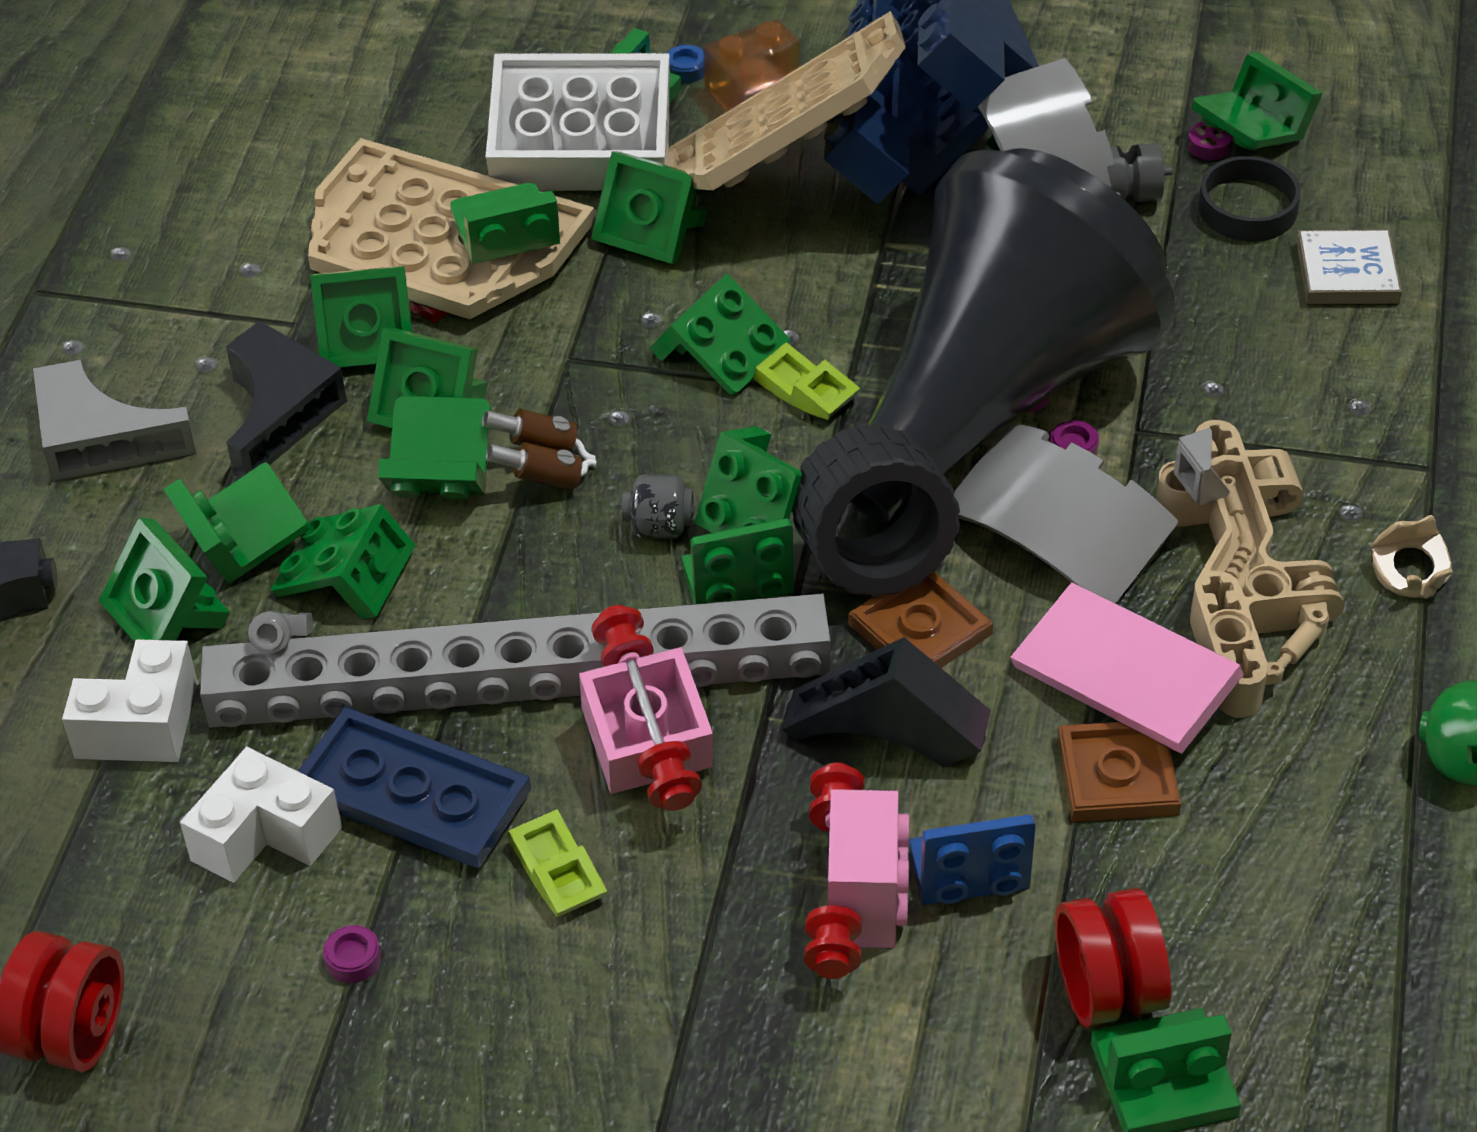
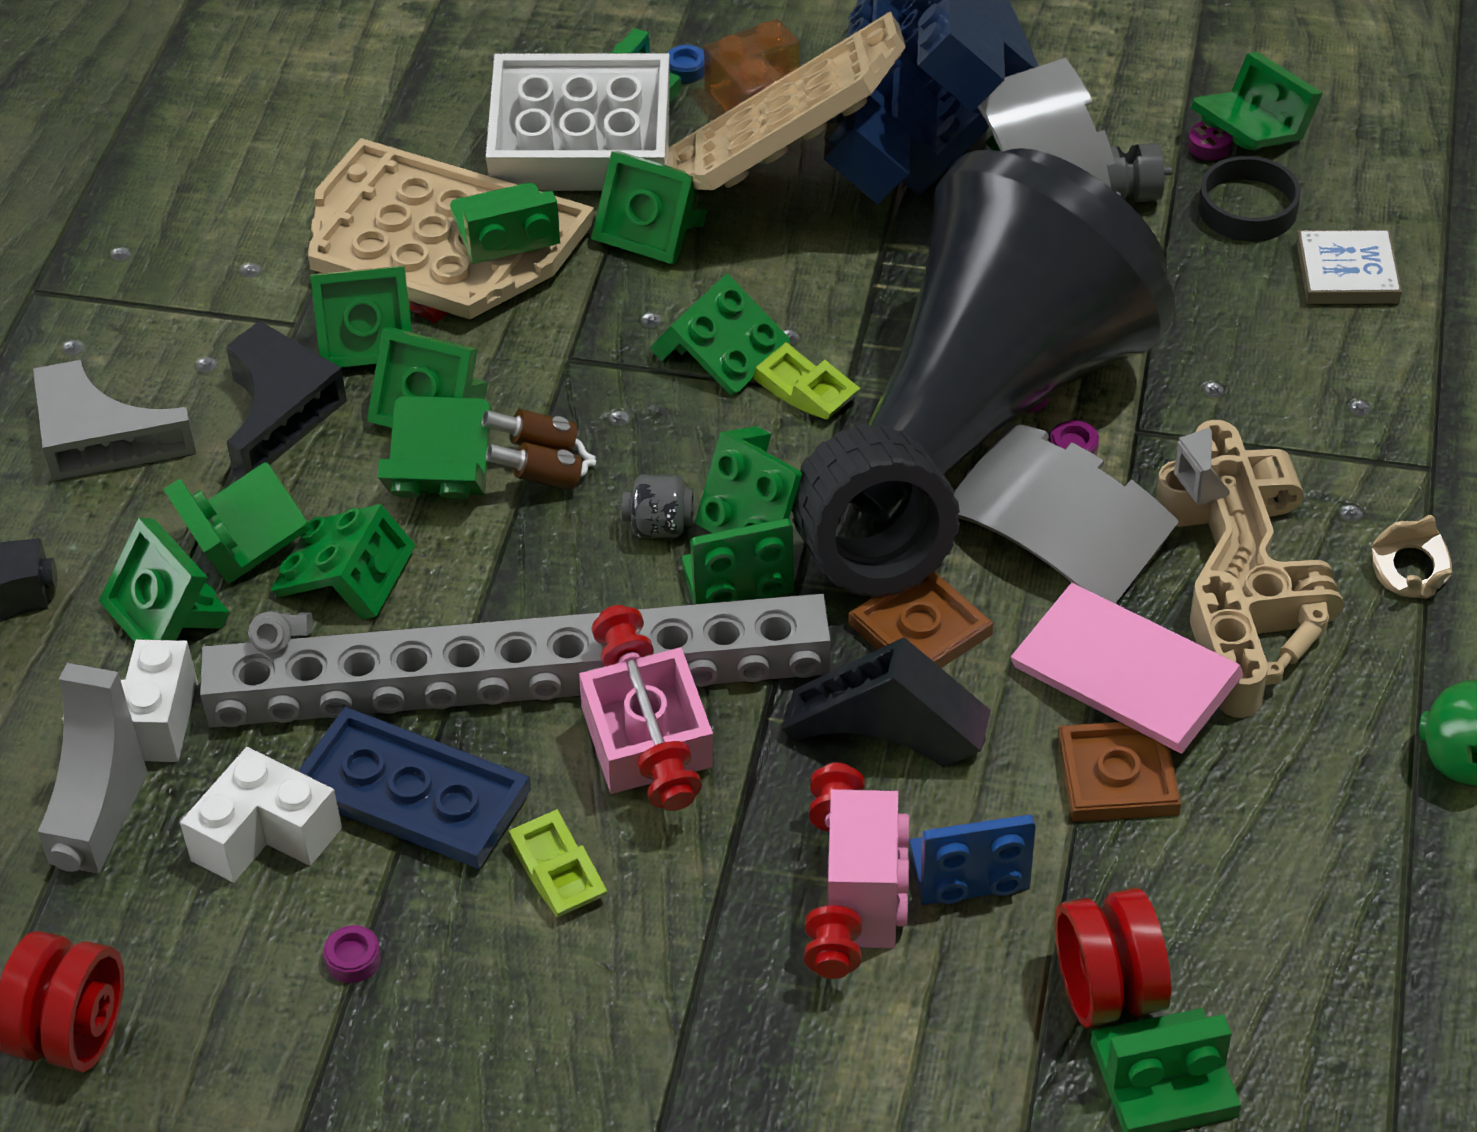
none -> light grey arch [38,663,148,874]

